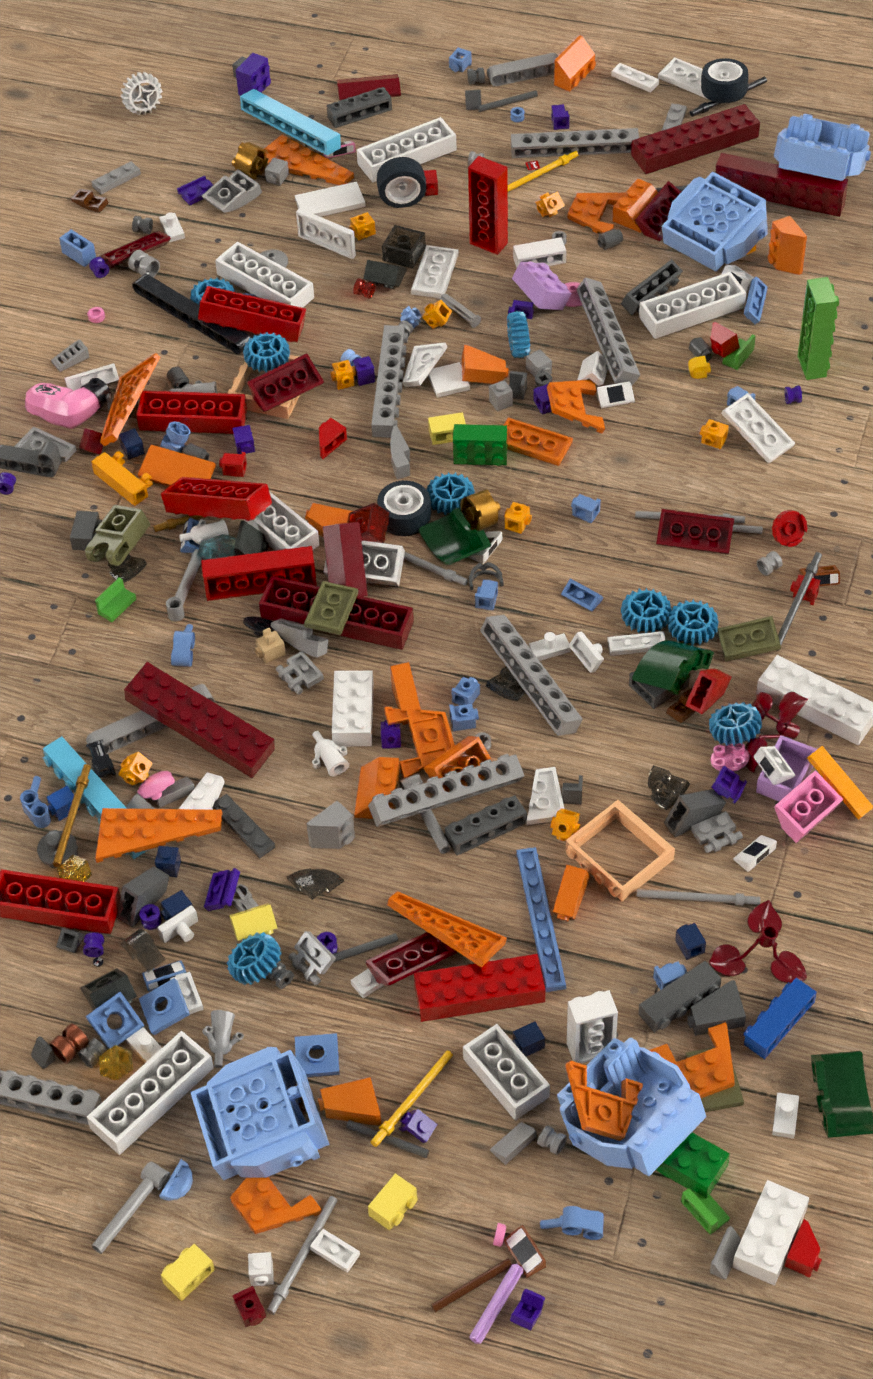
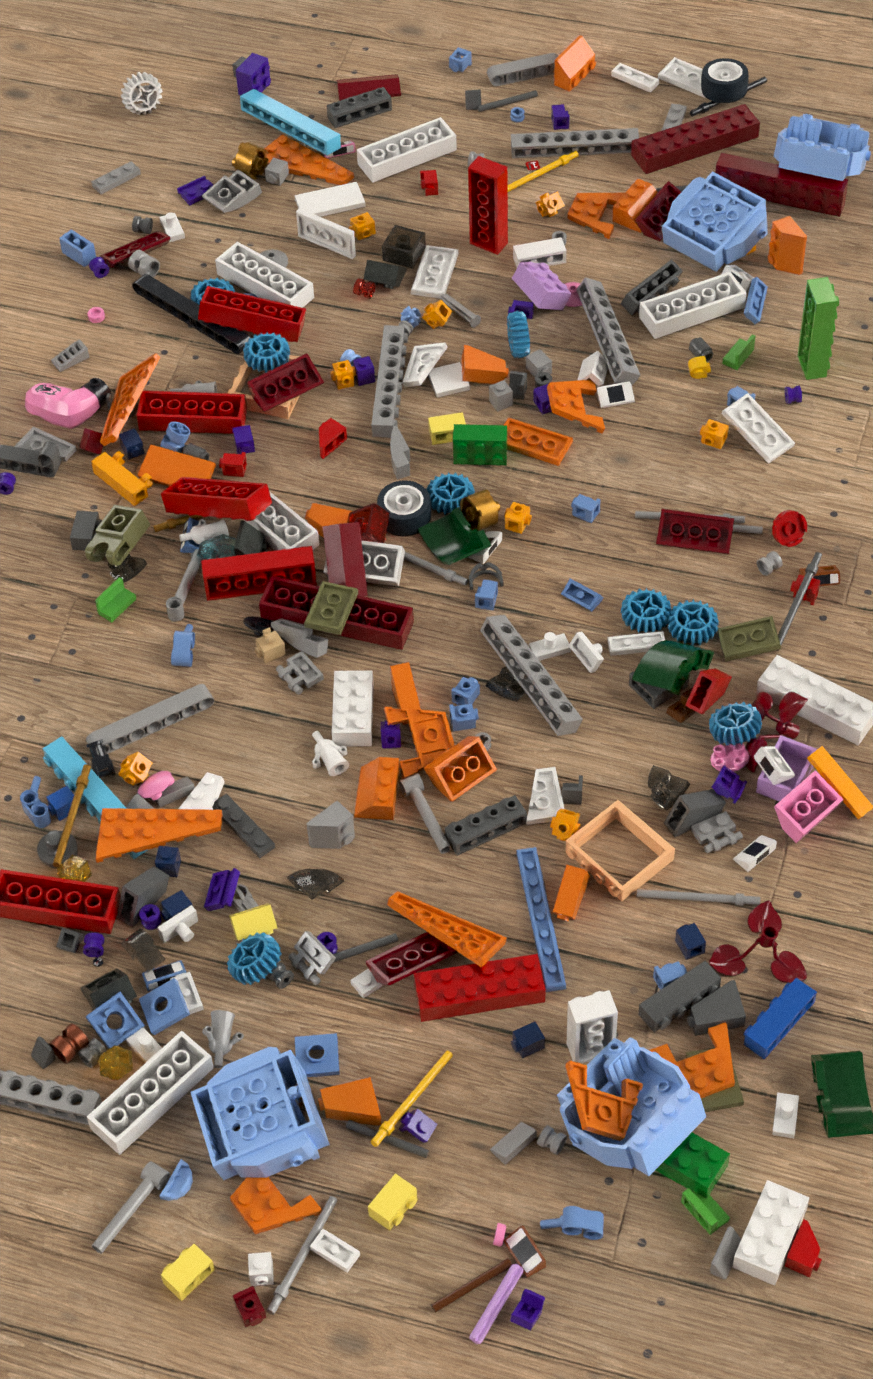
white plate [64,363,119,391] -> none
reddish brown slope [71,189,109,213] -> none
dark red brick [124,662,275,778] -> none
dark grey brick [167,367,189,388] -> none
light grey brick [368,754,525,827] -> none
black wheel [377,157,426,208] -> none
white brick [463,1024,550,1121] -> none
dark grey wheel [467,67,485,85] -> none
dark grey brick [597,229,623,250] -> none
red slope [710,322,740,358] -> none

